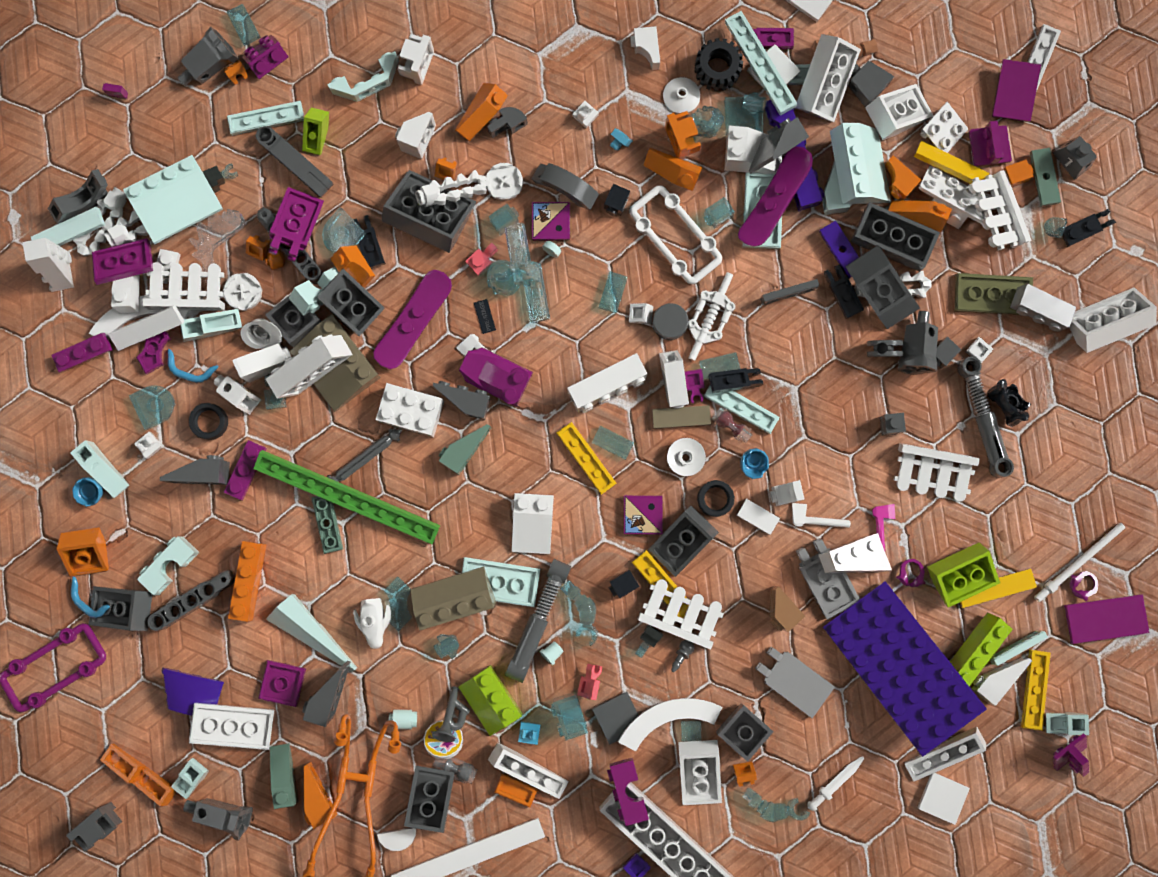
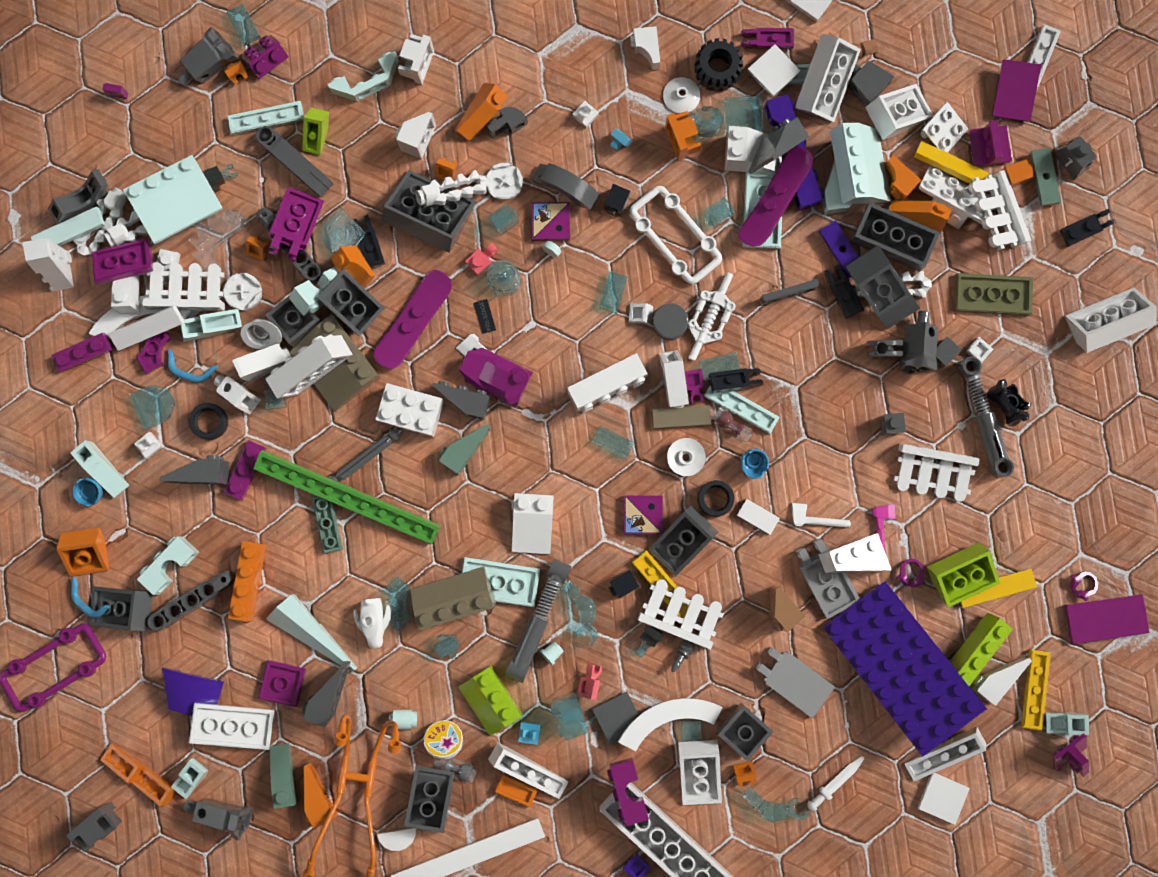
orange piece [265,250,285,270] -> none
dark grey piece [432,687,470,742] -> none
clear light blue bracket [504,223,550,323] -> none
yellow tile [556,422,617,495] -> none
orange slope [643,148,702,191] -> none
light aqua plate [725,11,797,115] -> none
clear light blue piece [741,92,766,115] -> none
white arch [770,480,804,506] -> none
light aqua tile [989,630,1048,666] -> none
brick [1010,284,1076,331] -> none
white bar [1034,523,1125,602] -> none
clear light blue tile [1044,217,1067,238] -> none

